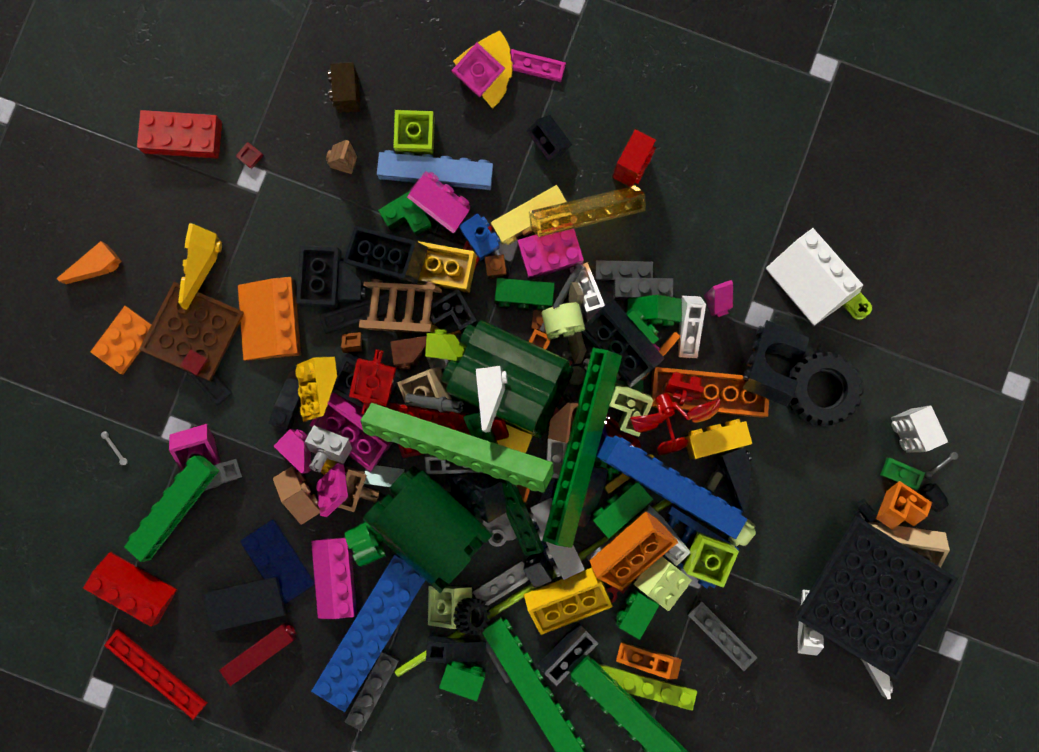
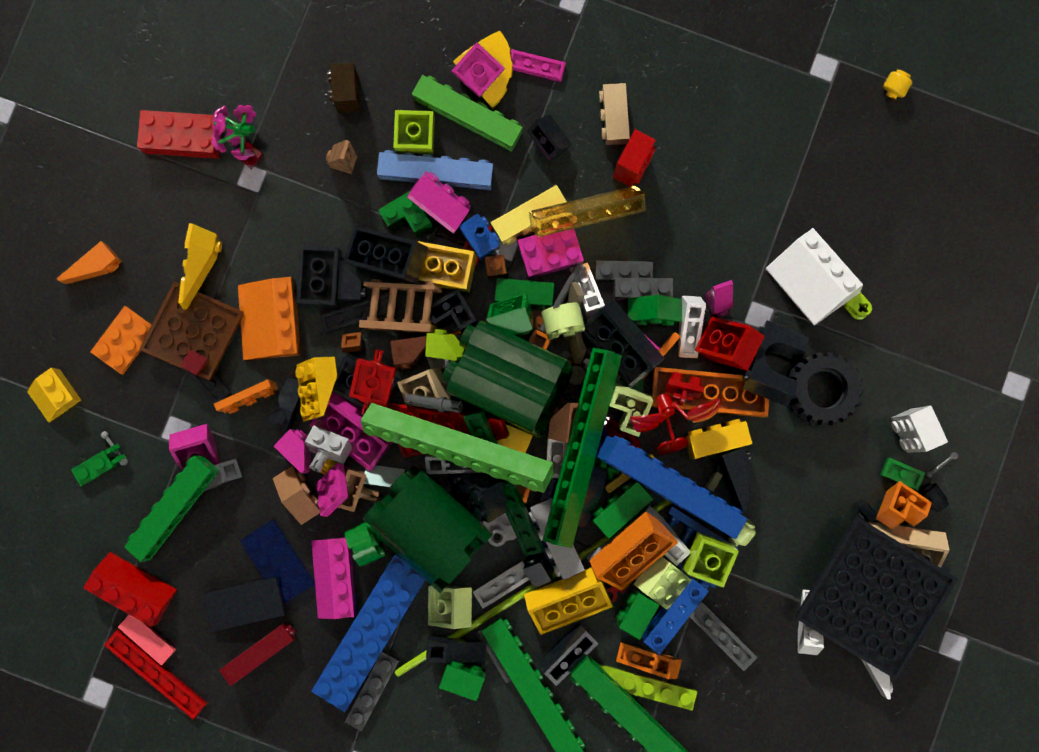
black tyre [453,598,490,635] -> none
white slope [476,366,508,433] -> none
green plate [626,308,659,344] -> none
none -> yellow slope [27,368,81,423]
none -> green hinge [71,444,126,486]
none -> coral tile [118,615,176,666]
none -> dark pink plant [212,105,256,160]
none -> orange plate [214,379,278,414]
none -> bright green brick [412,75,523,152]
none -> green slope [487,293,534,336]
none -> tan brick [599,83,630,145]
none -> blue fence [641,575,709,655]
none -> red brick [695,317,765,371]
none -> yellow head [883,69,912,100]

